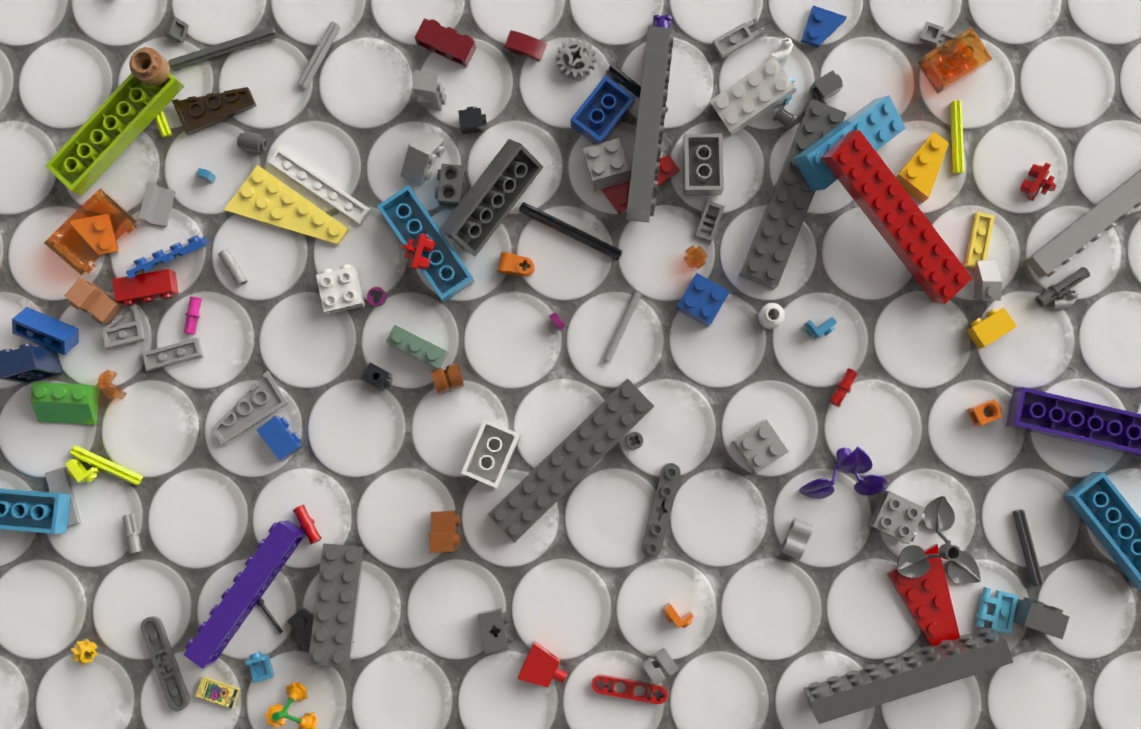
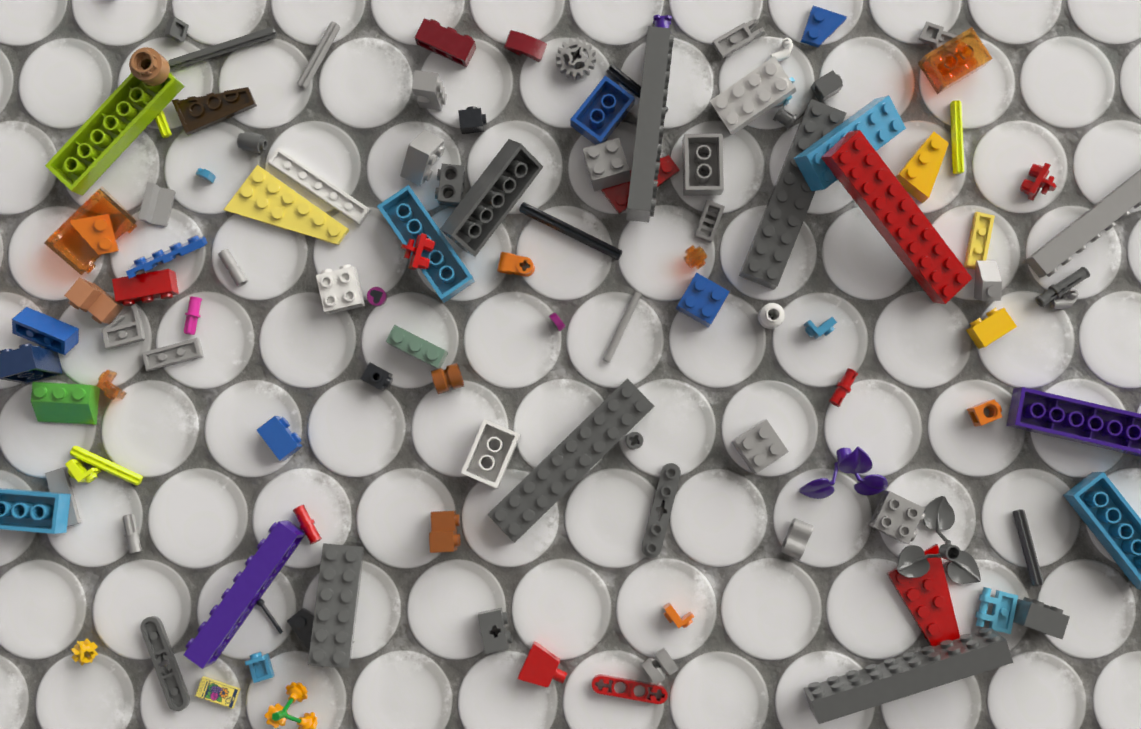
light grey wing [212,371,289,445] -> none

